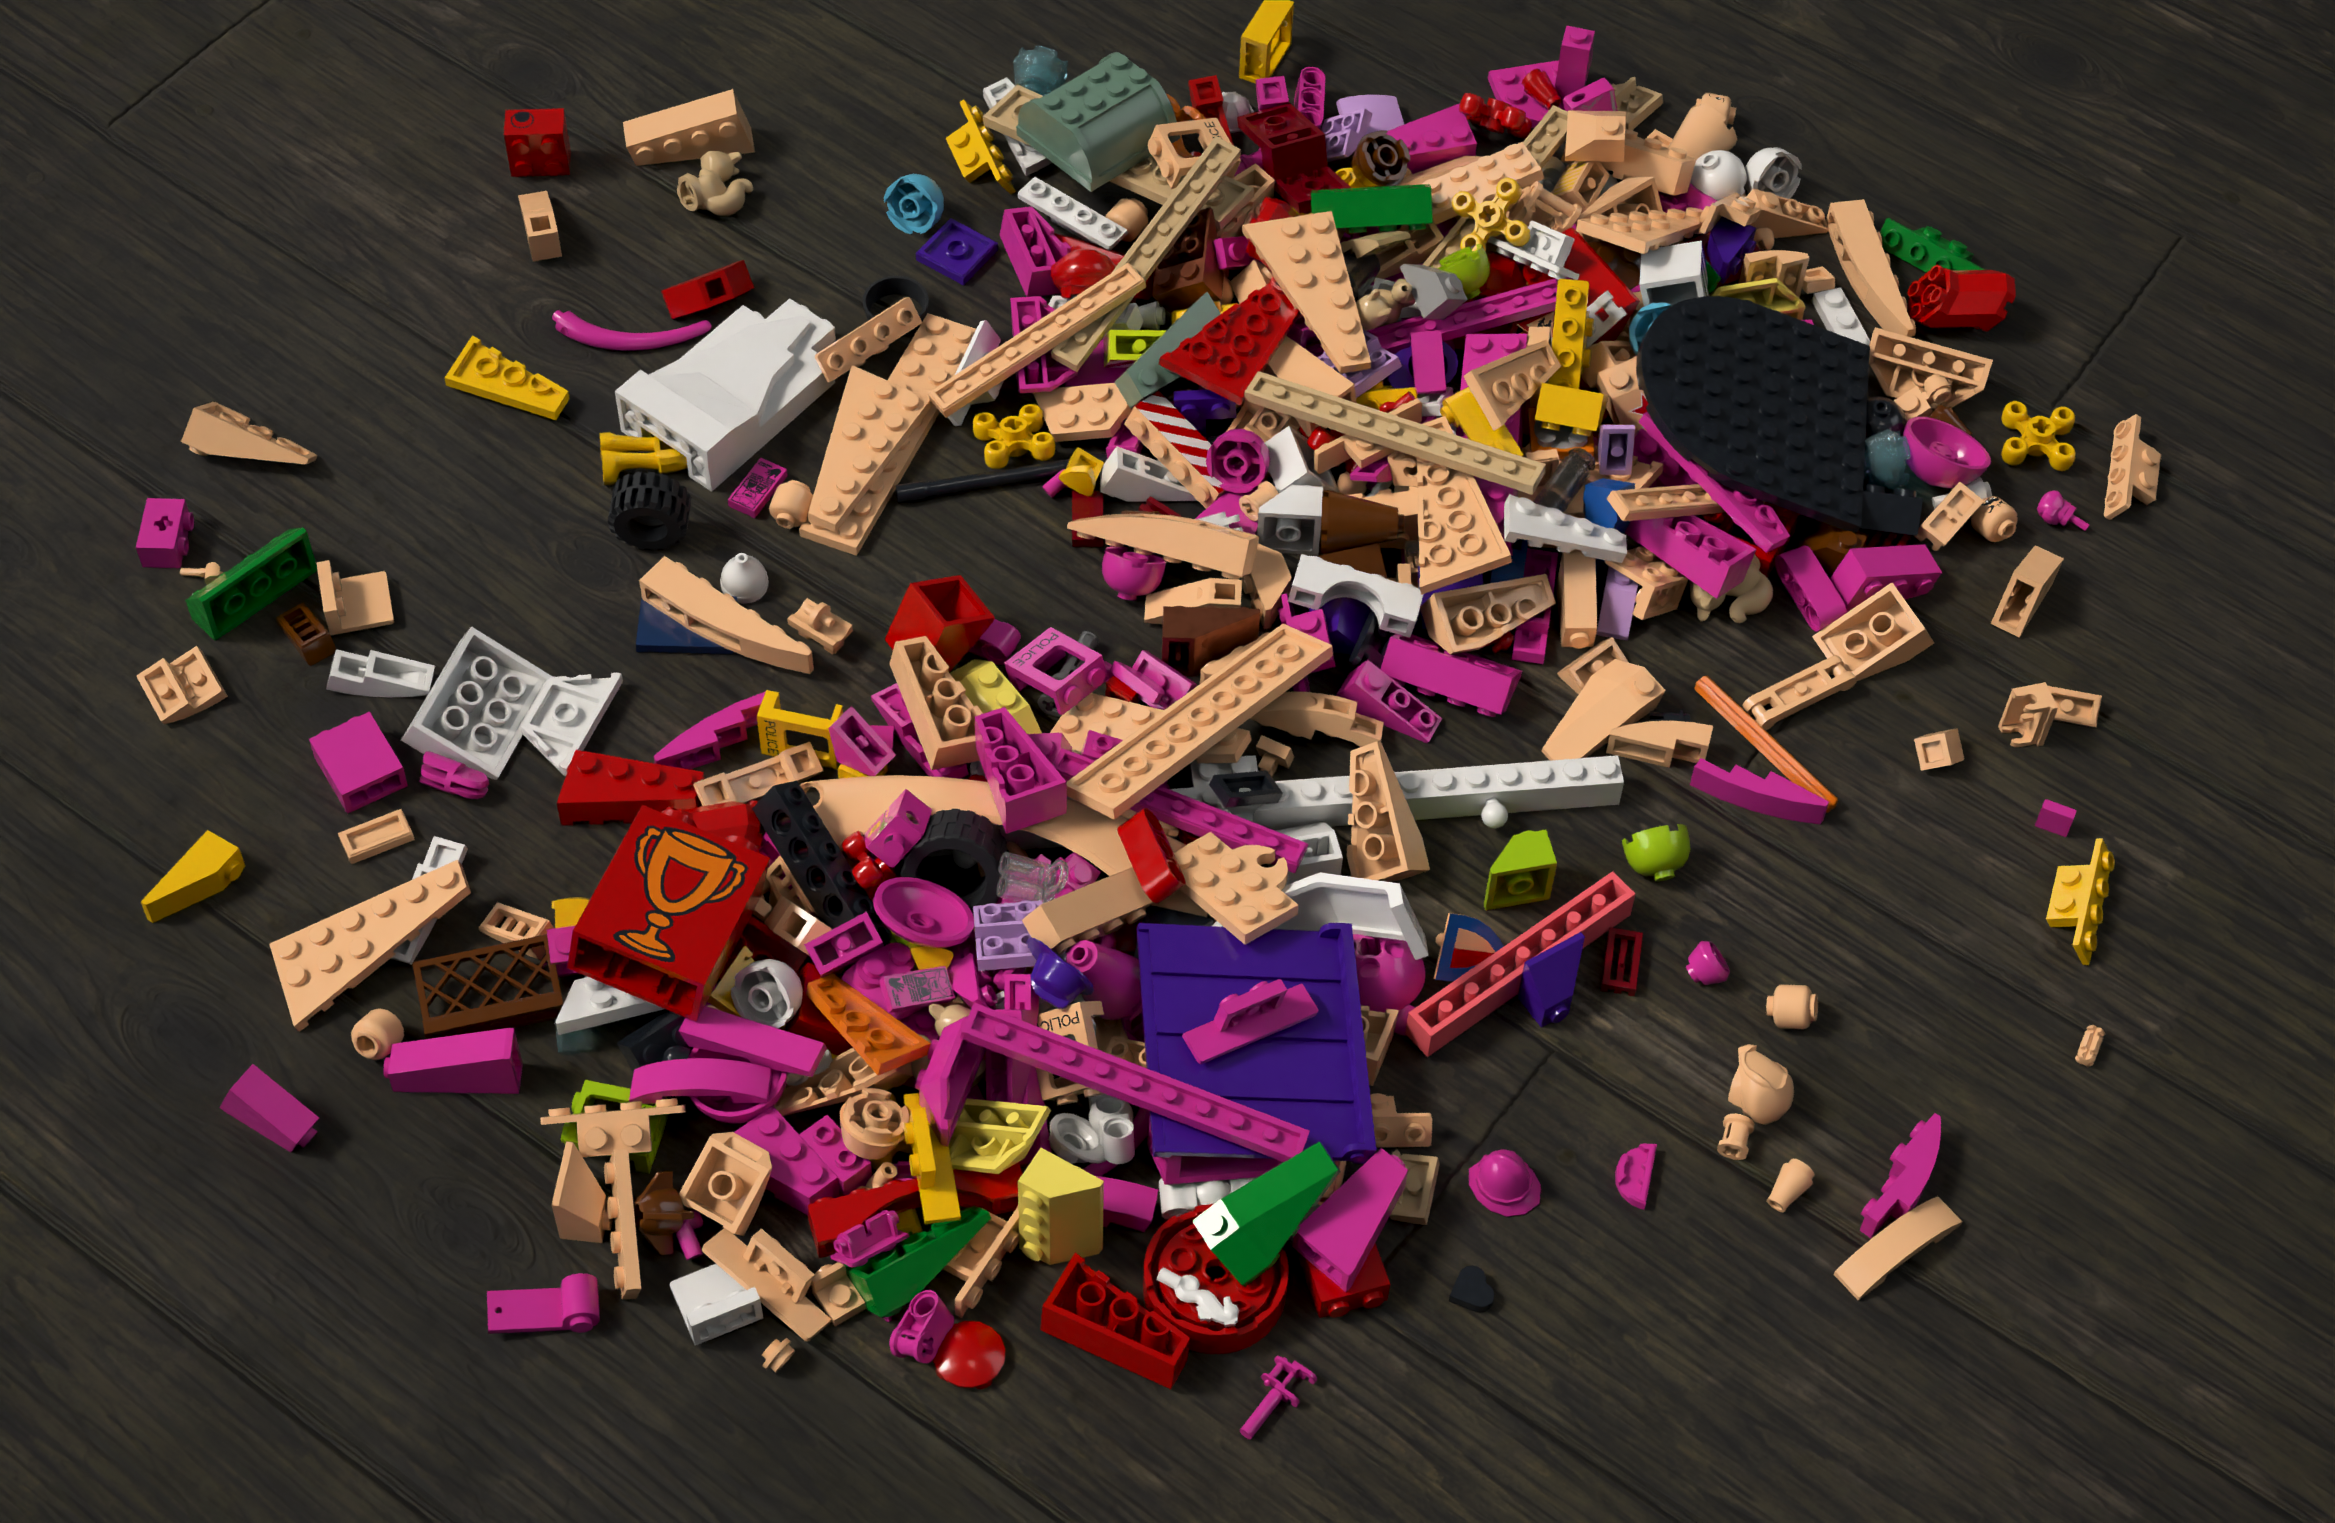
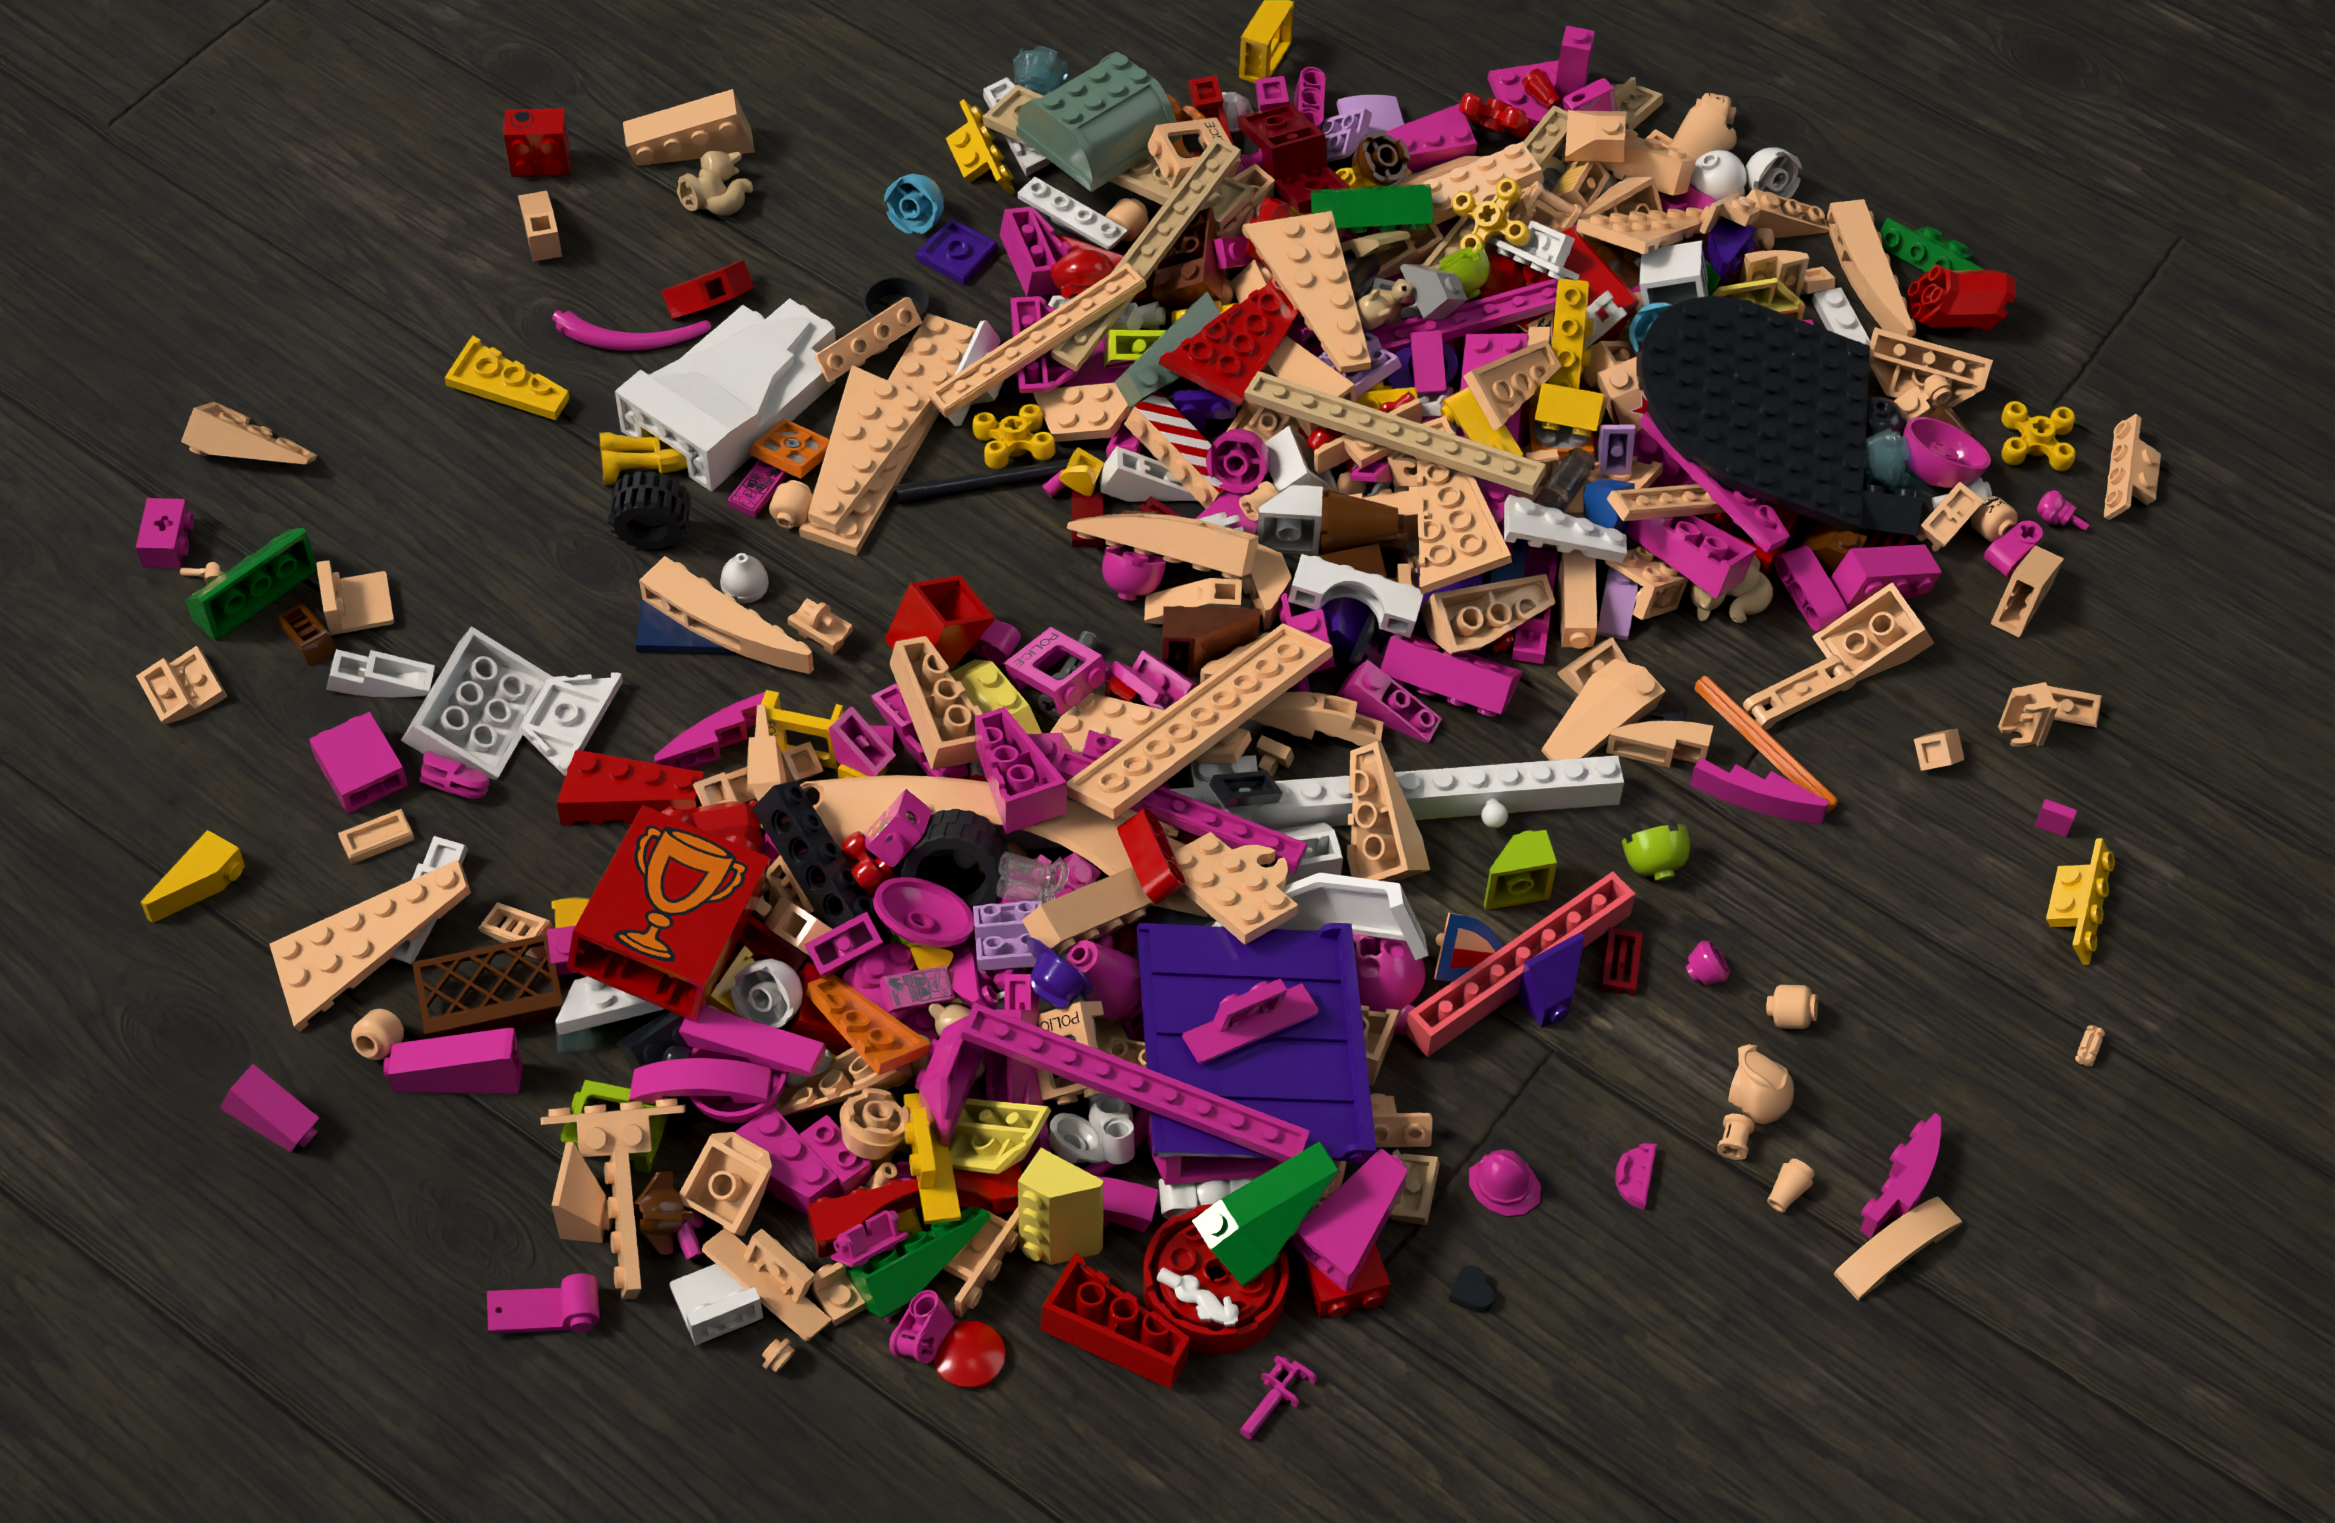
none -> light nougat animal [747,704,786,831]
none -> orange piece [749,418,830,479]
none -> dark pink piece [1984,520,2043,578]

